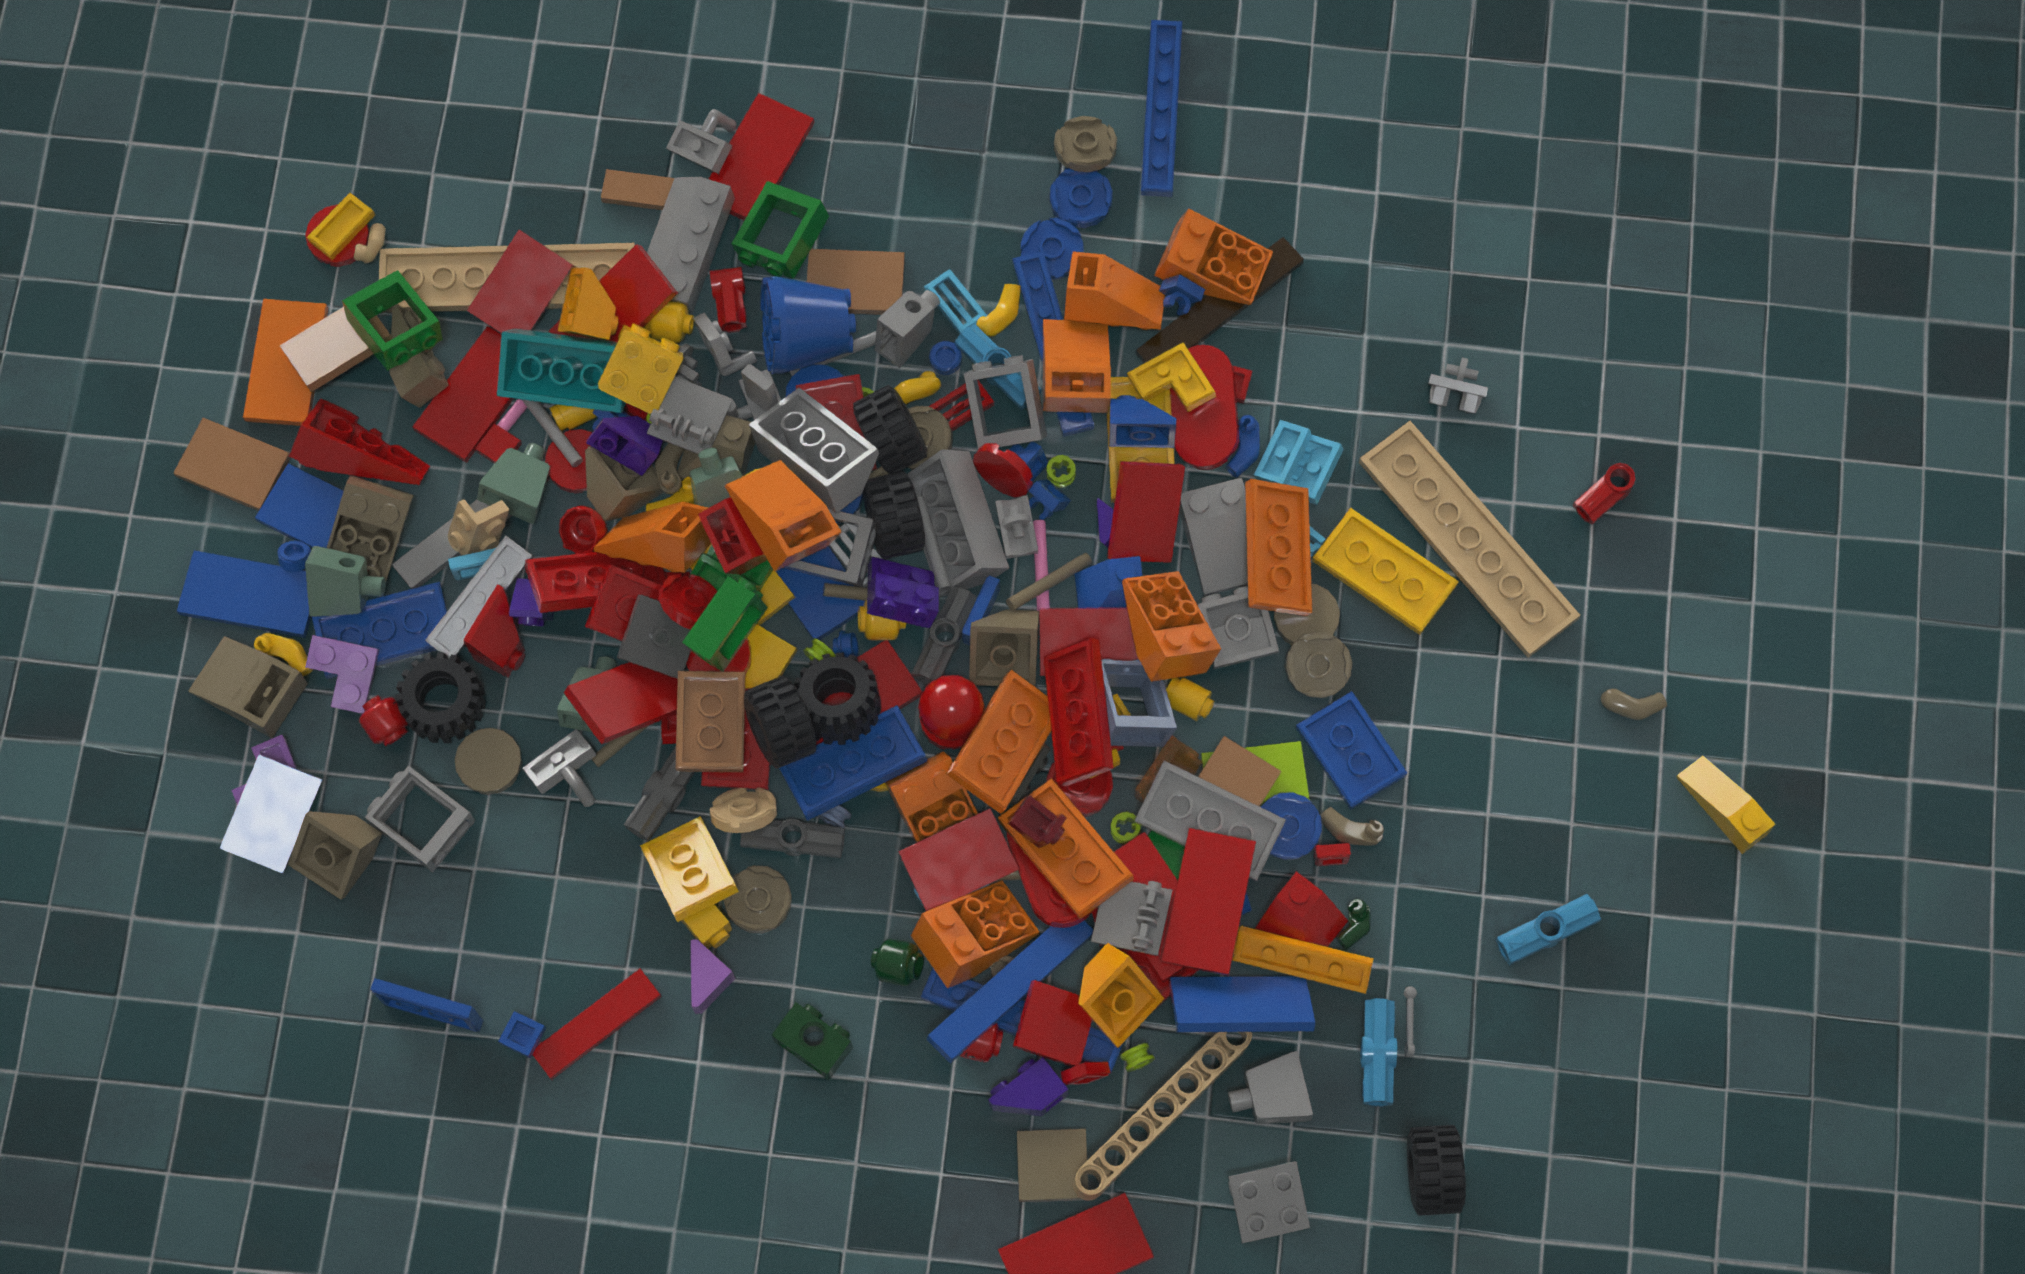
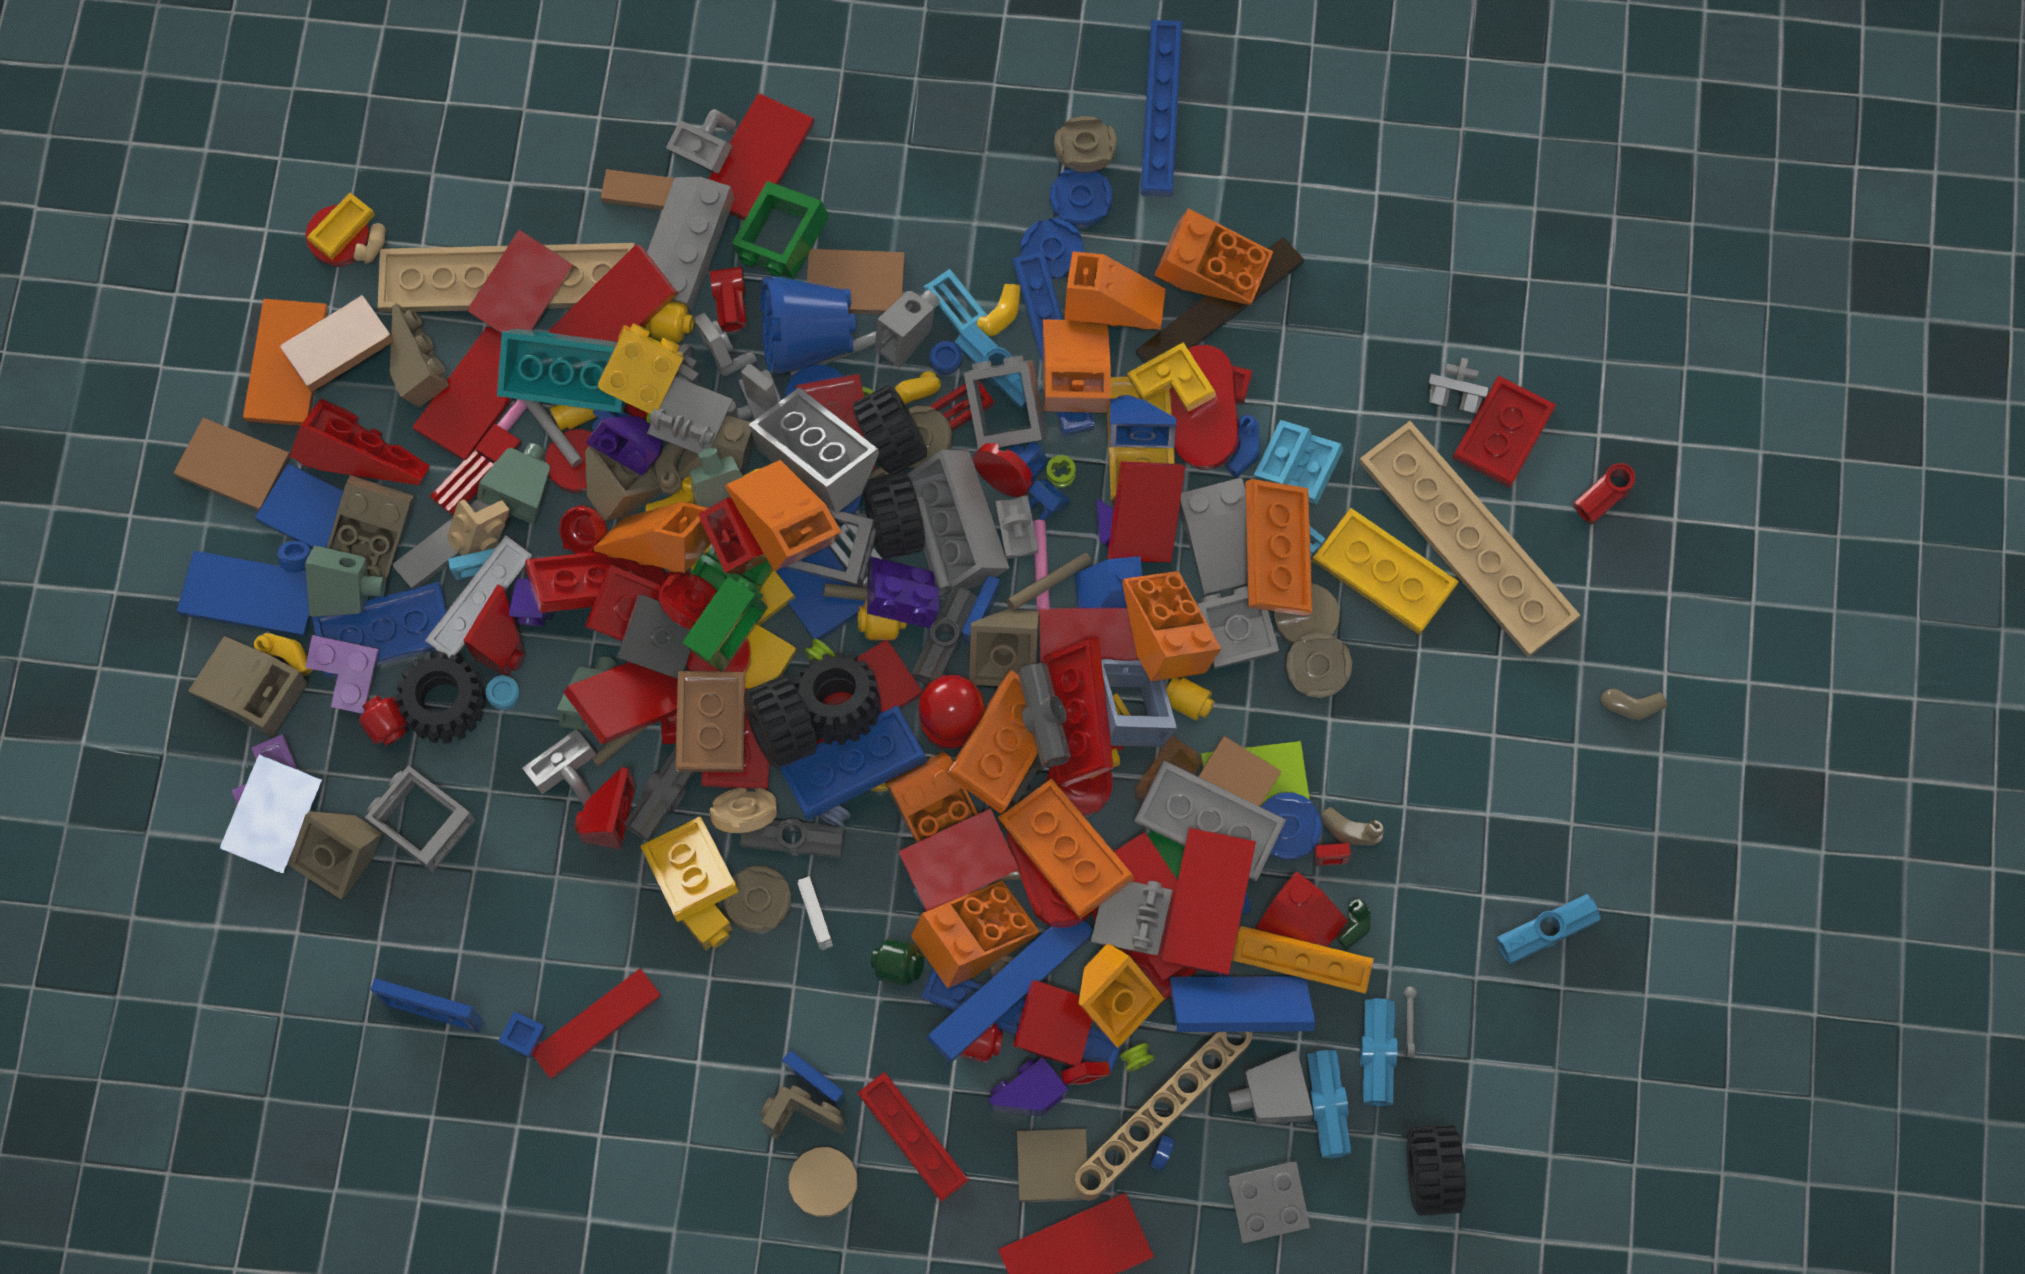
green window [342,270,443,371] -> none
dark tan tile [455,728,523,795] -> none
light orange slope [558,267,618,340] -> none
medium lavender slope [691,939,735,1014] -> none
dark green brick [771,1002,853,1081] -> none
blue plate [833,630,859,658] -> none
dark red bracket [1007,795,1067,848] -> none
lime bush [1111,812,1141,845] -> none
blue tile [1159,274,1205,316] -> none
blue tile [1296,691,1407,810] -> none
yellow slope [1676,756,1775,854] -> none
none -> red tile [430,450,494,516]
none -> medium azure tile [486,675,521,710]
none -> red slope [575,767,637,849]
none -> dark tan bracket [760,1085,846,1140]
none -> blue tile [782,1051,845,1108]
none -> tan tile [789,1147,858,1217]
none -> white tile [797,876,833,950]
none -> red tile [857,1072,969,1203]
none -> dark grey piece [1018,663,1071,768]
none -> blue tile [1149,1134,1175,1171]
none -> dark azure piece [1307,1050,1352,1159]
none -> red tile [1452,375,1556,488]

